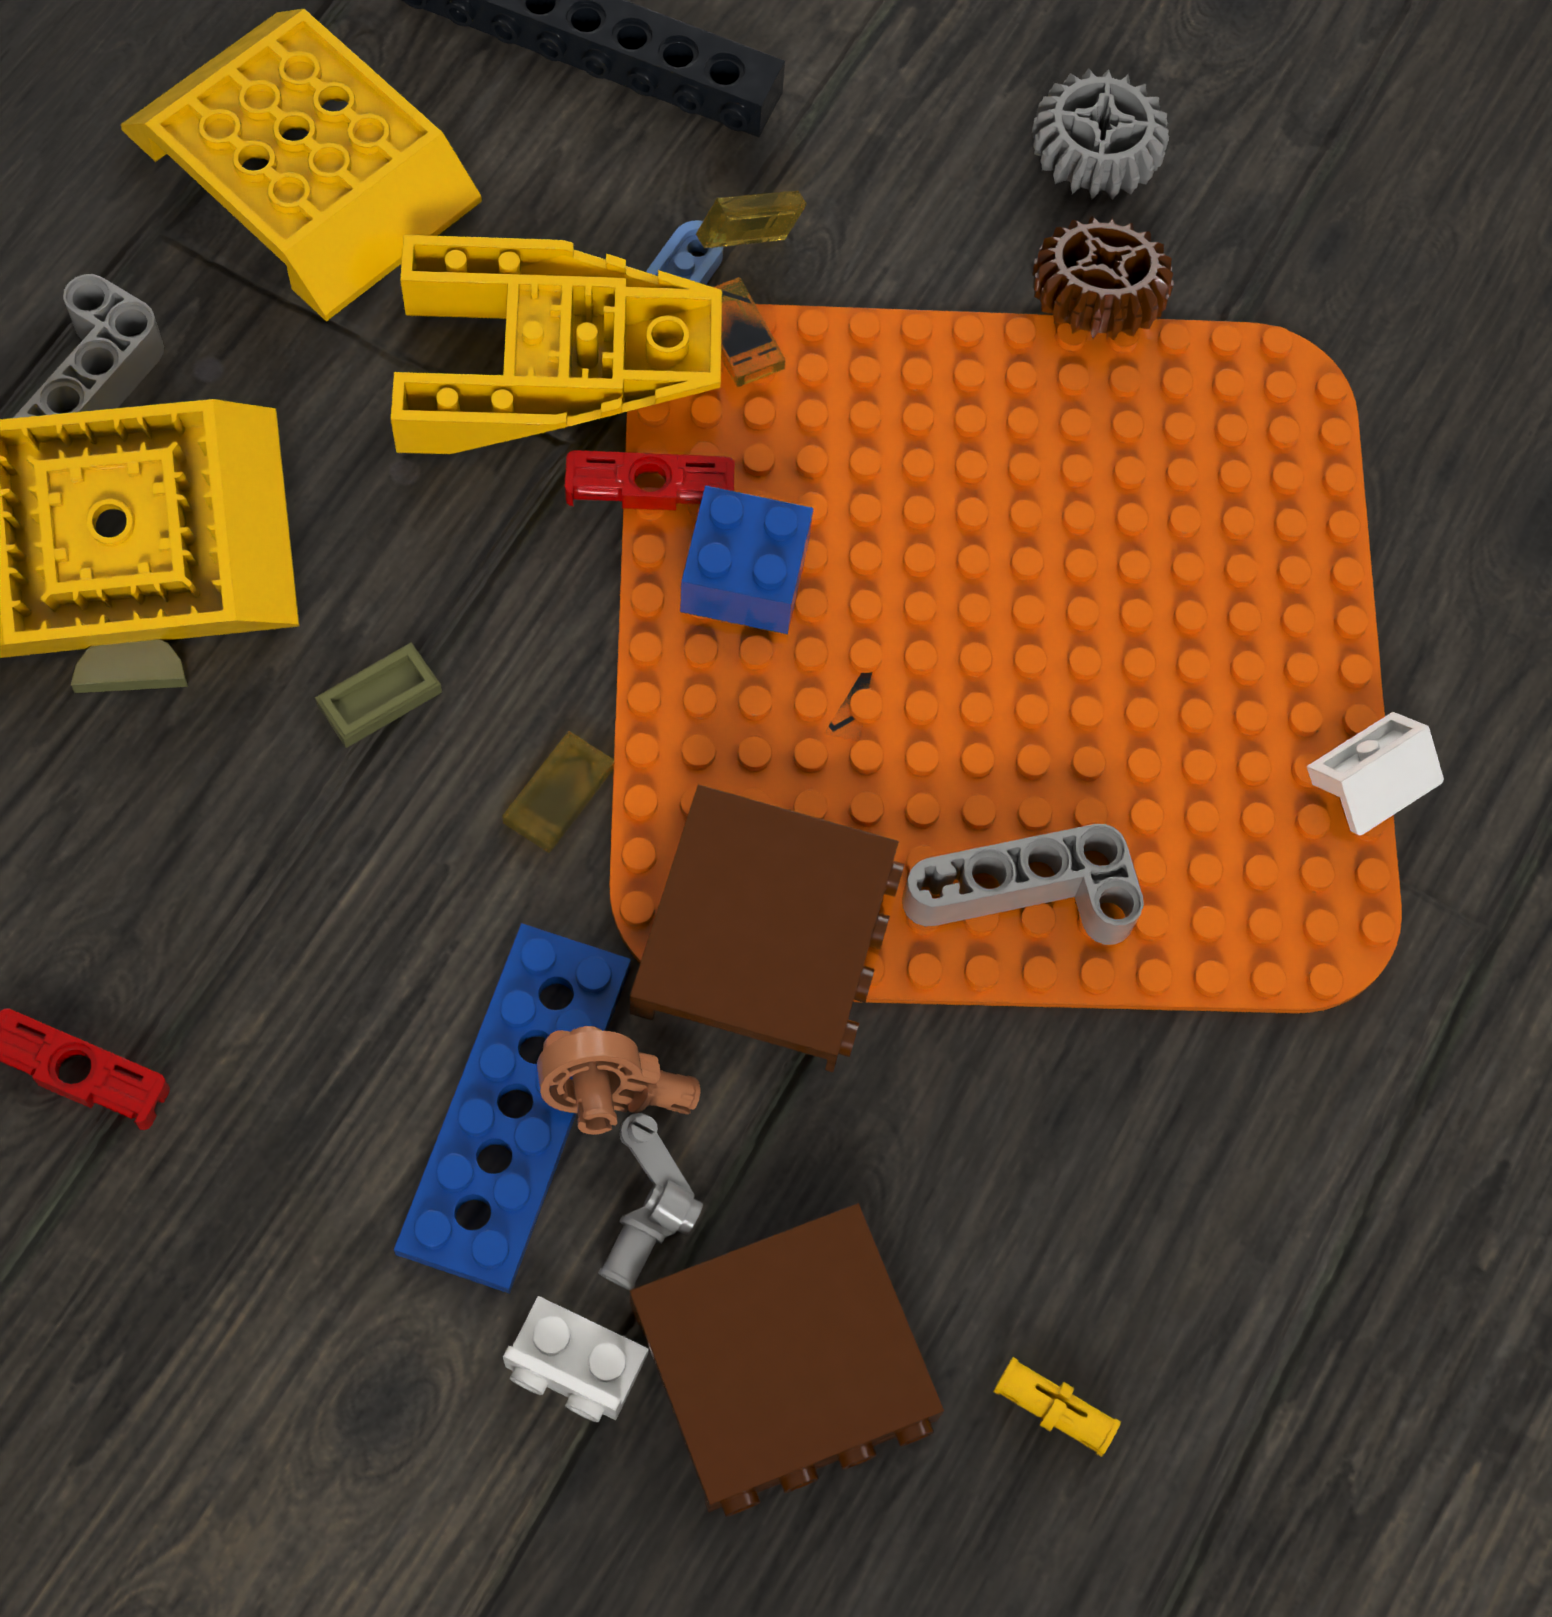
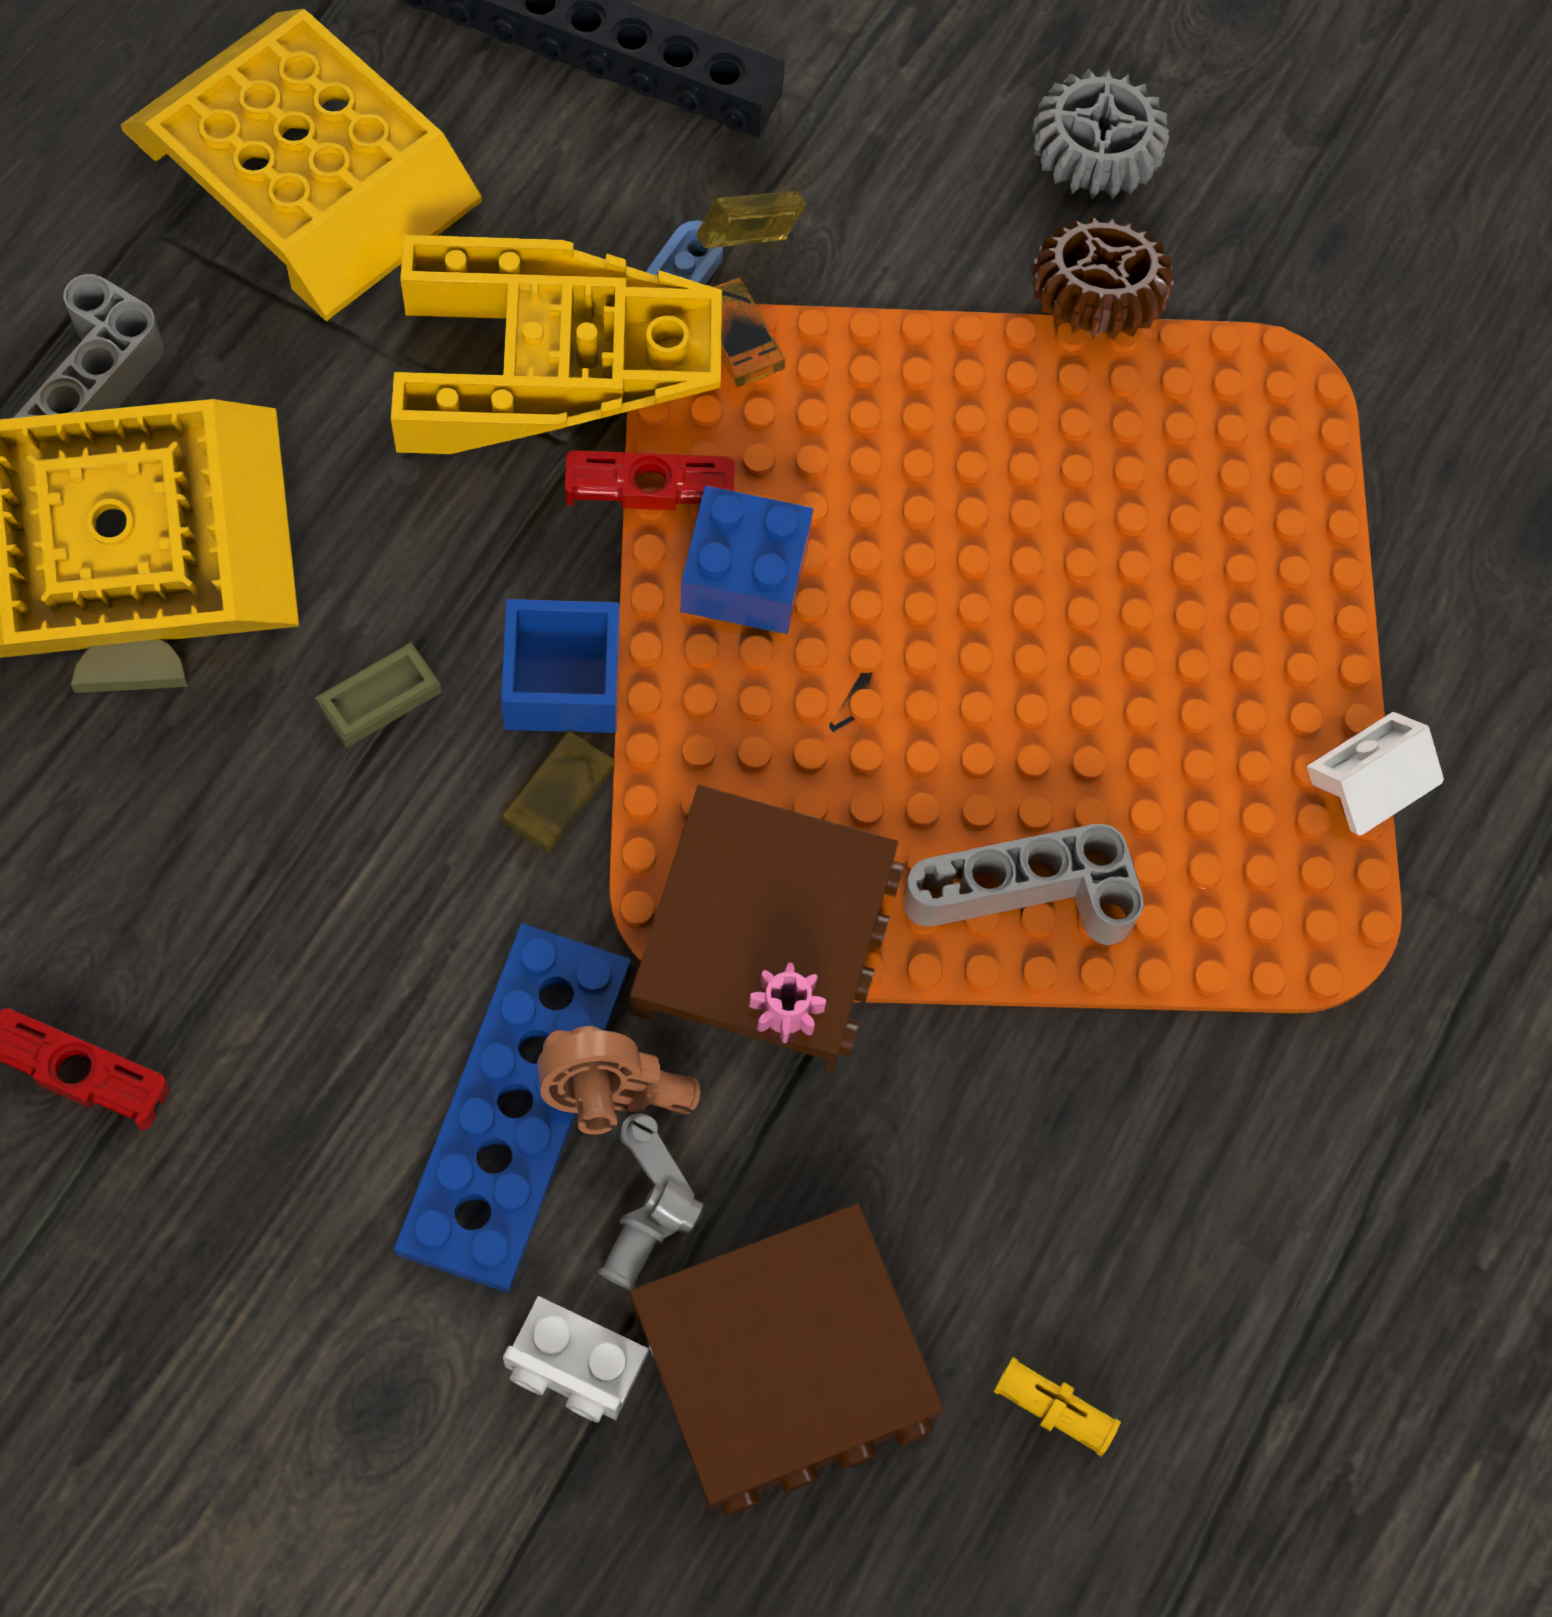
none -> blue piece [501,599,620,733]
none -> bright pink gear [749,963,826,1043]

